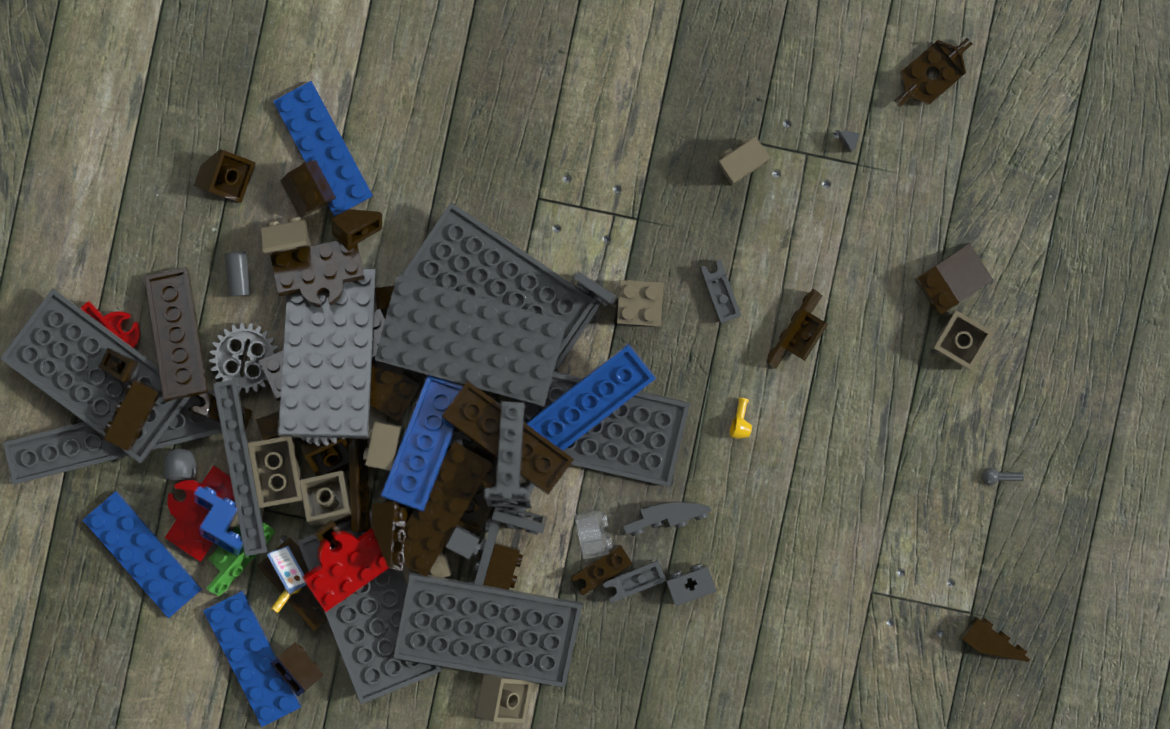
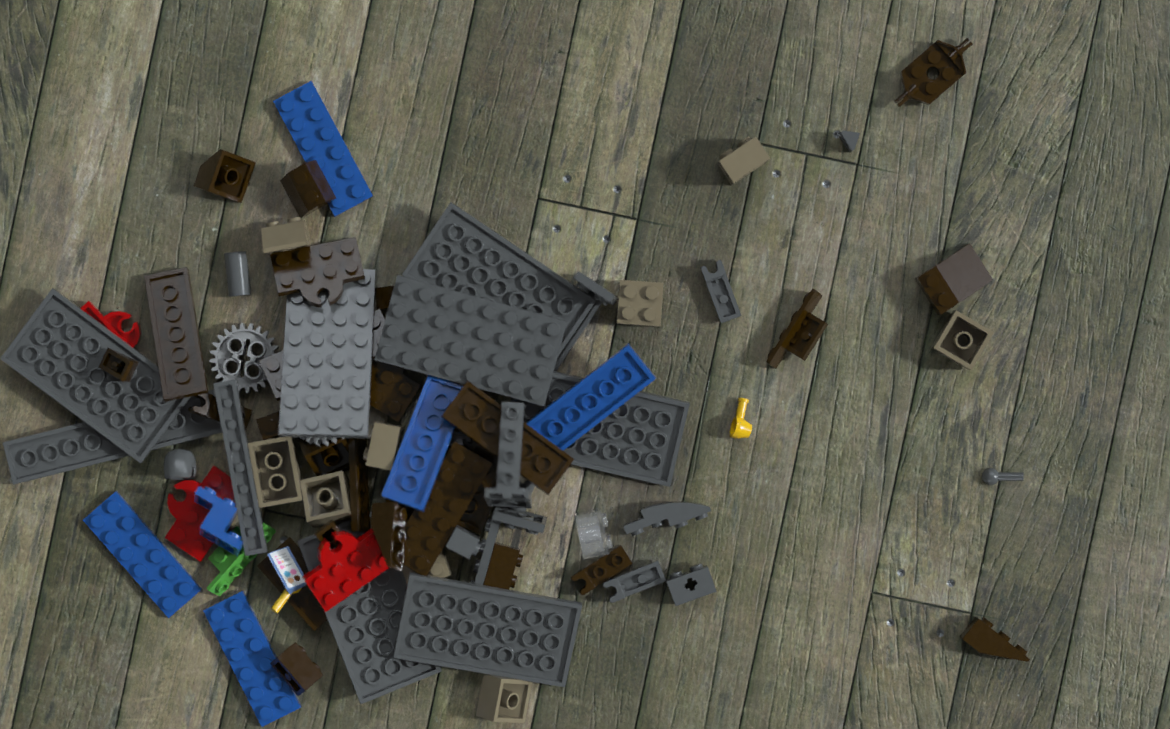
dark brown brick [104,380,161,451] -> none
dark brown slope [331,209,382,249] -> none

